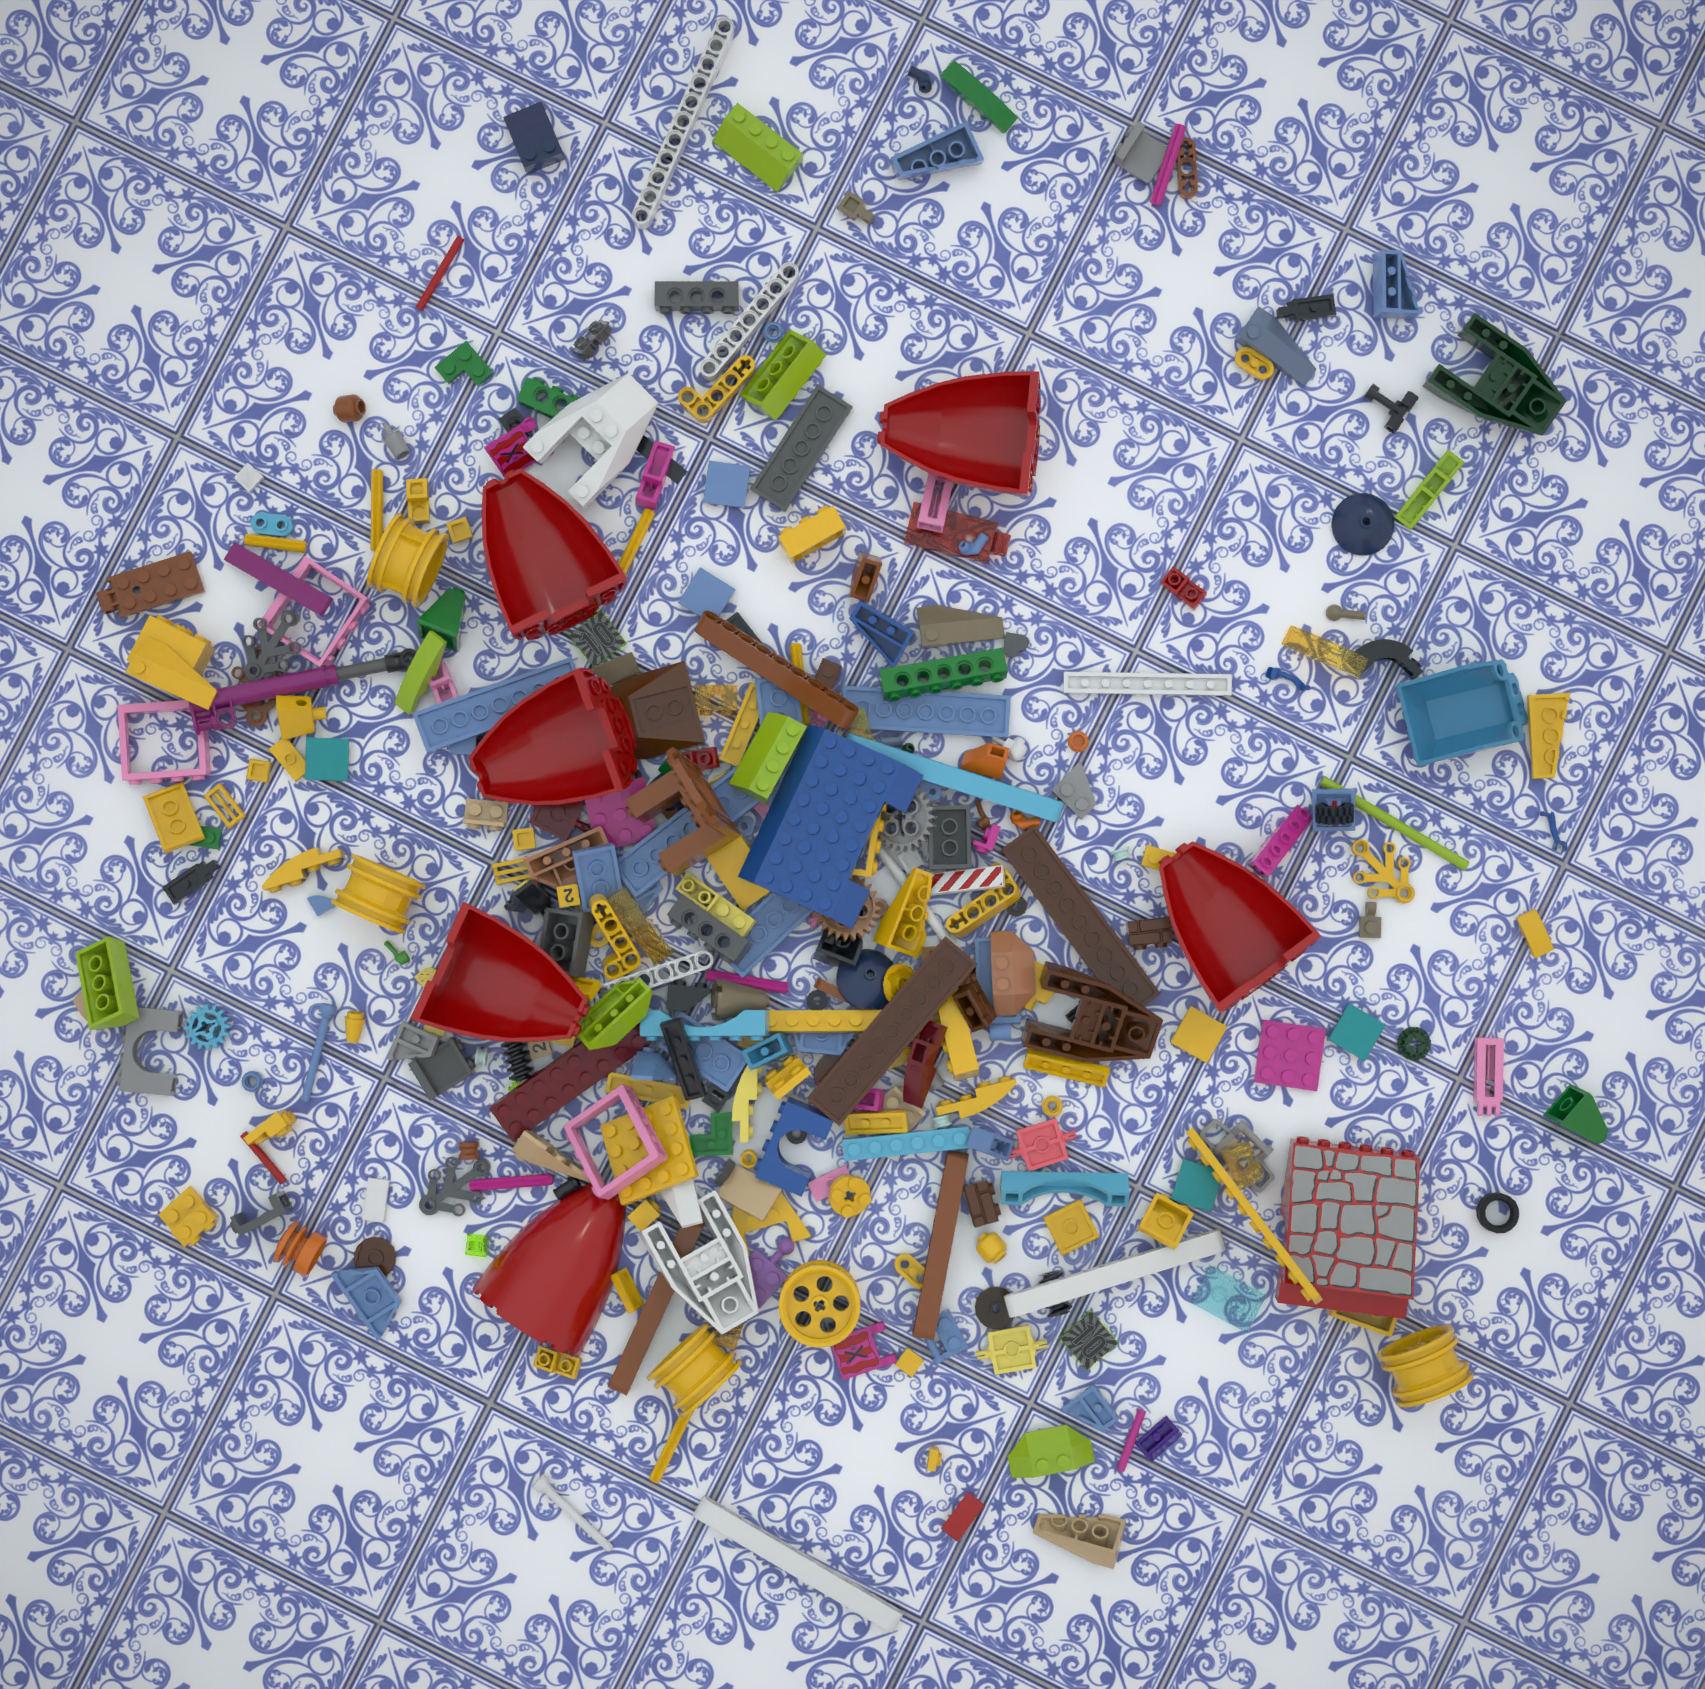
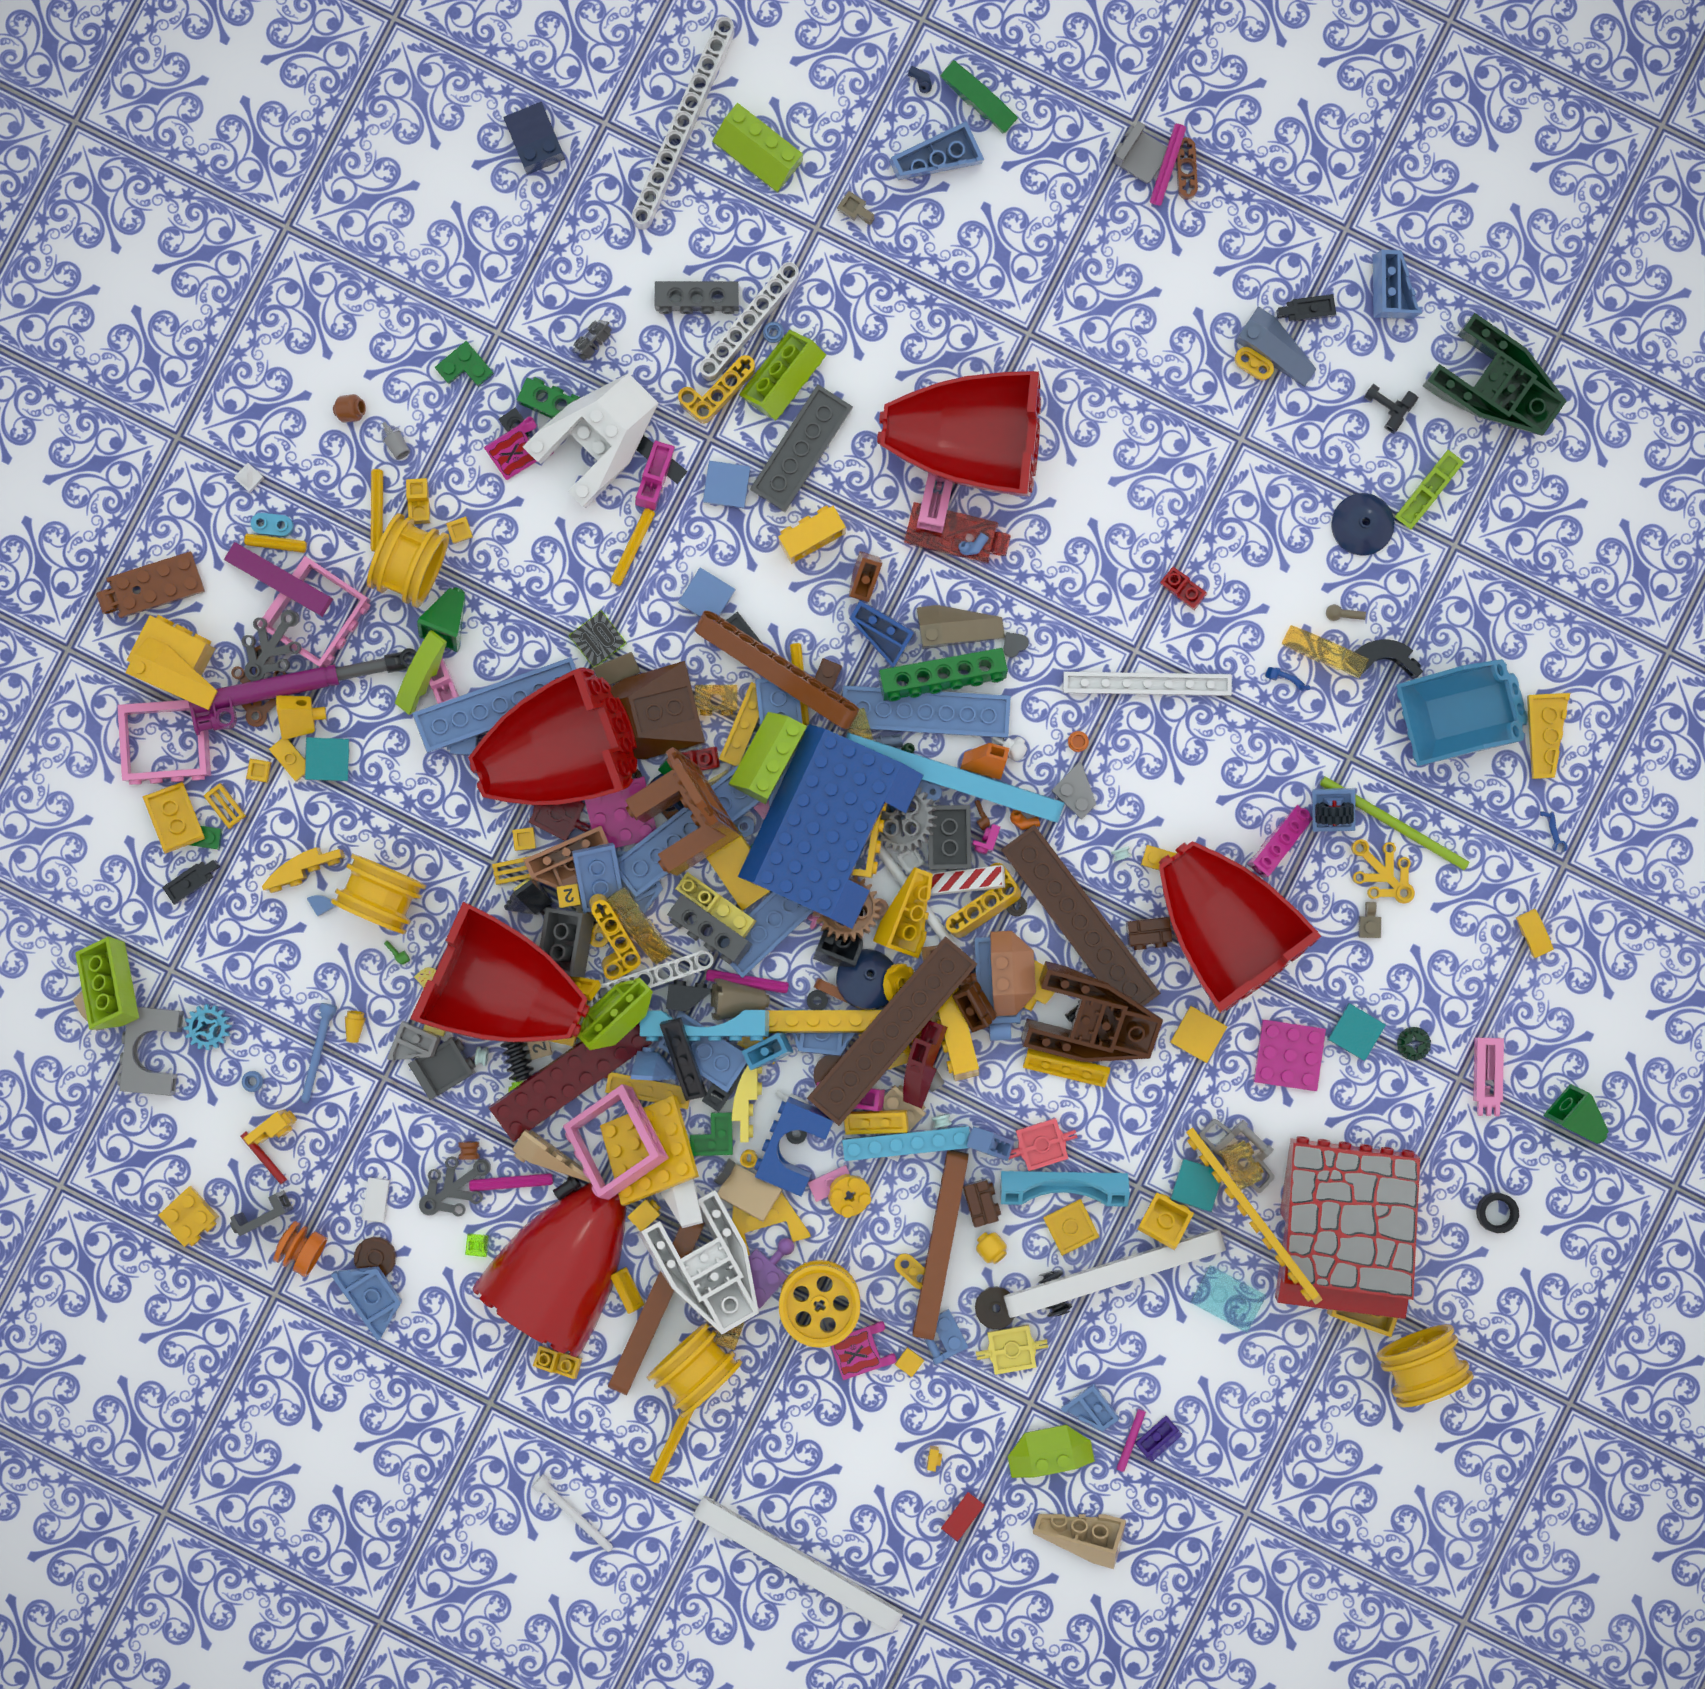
red bar [416,236,464,311] -> none
tan bracket [462,798,509,831] -> none
red panel [481,468,627,641] -> none
yellow plate [763,1054,811,1100] -> none
bright pink plant [808,711,830,729] -> none
yellow slope [935,1075,1017,1119] -> none
yellow plate [1042,1096,1063,1117] -> none
tile [1059,1310,1119,1370] -> none

